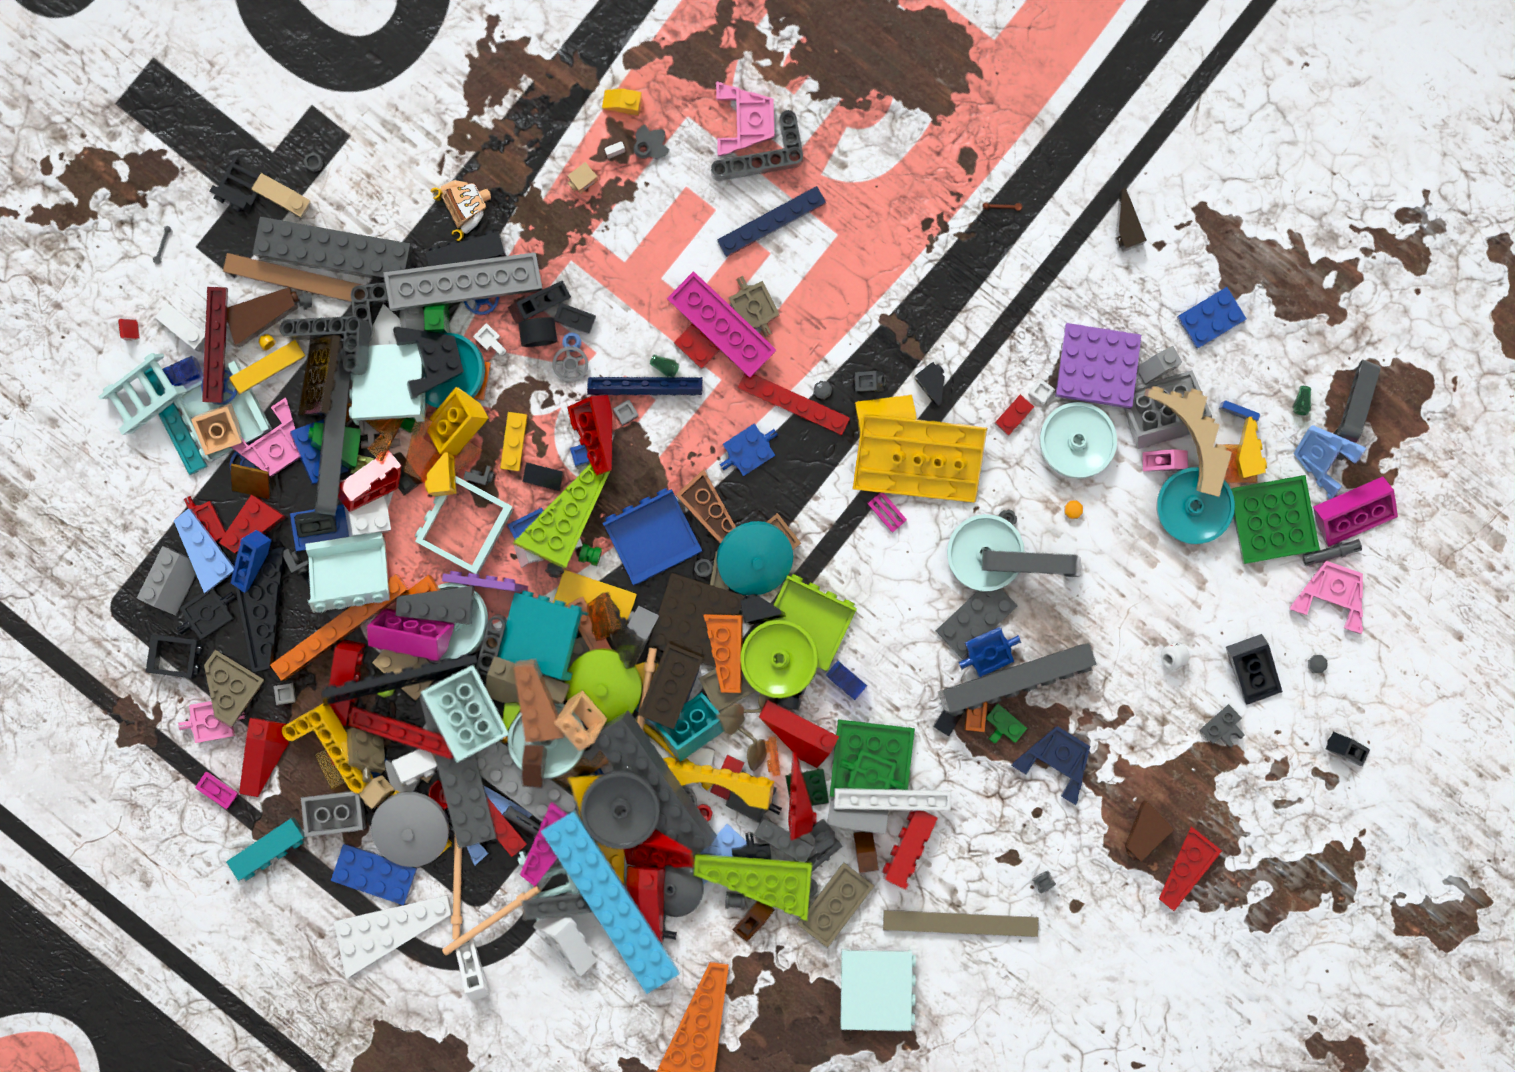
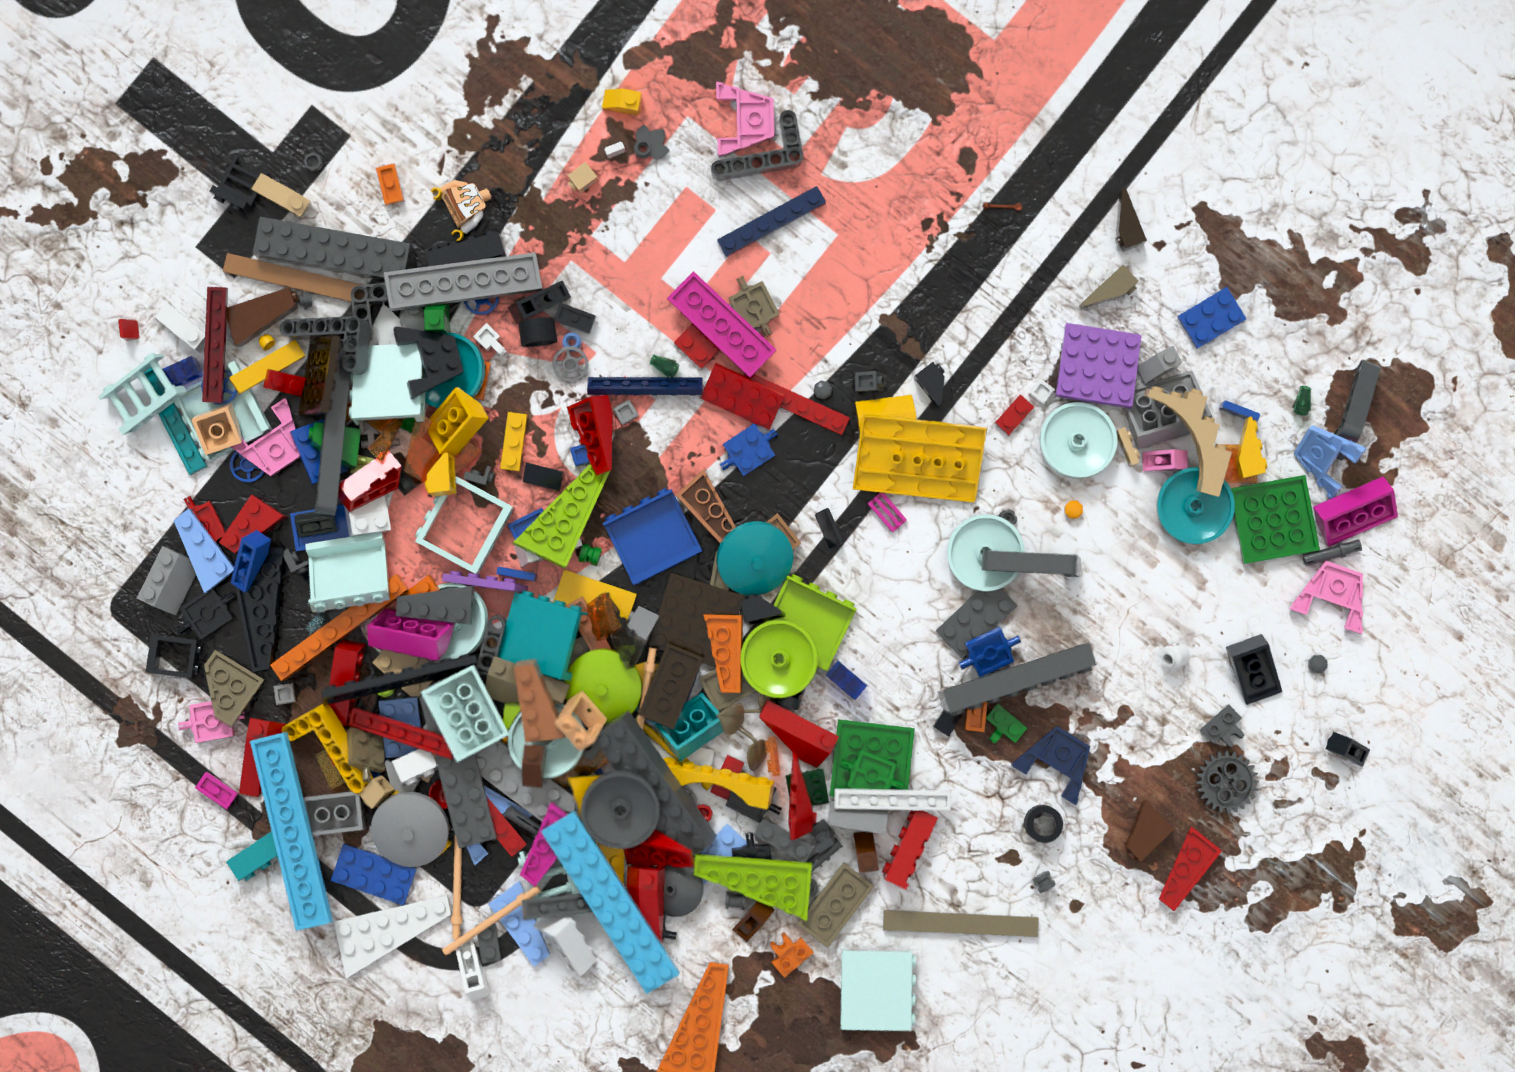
dark grey hinge [153,226,171,264] -> none
pearl gold piece [230,463,270,499] -> none
dark grey plate [545,563,564,578] -> none
dark grey tile [694,558,713,577] -> none
none -> medium azure plate [250,732,333,931]
none -> red plate [263,369,306,396]
none -> clear light blue plate [305,612,324,634]
none -> orange plate [376,163,404,206]
none -> medium blue plate [378,696,422,758]
none -> dark grey plate [476,923,502,964]
none -> light blue wing [488,881,550,966]
none -> blue tile [496,567,537,582]
none -> red plate [700,363,785,430]
none -> orange plate [770,932,814,978]
none -> black slope [815,508,843,549]
none -> black piece [1024,805,1063,843]
none -> dark tan slope [1079,265,1138,309]
none -> tan plate [1116,427,1140,467]
none -> dark grey gear [1195,750,1259,814]

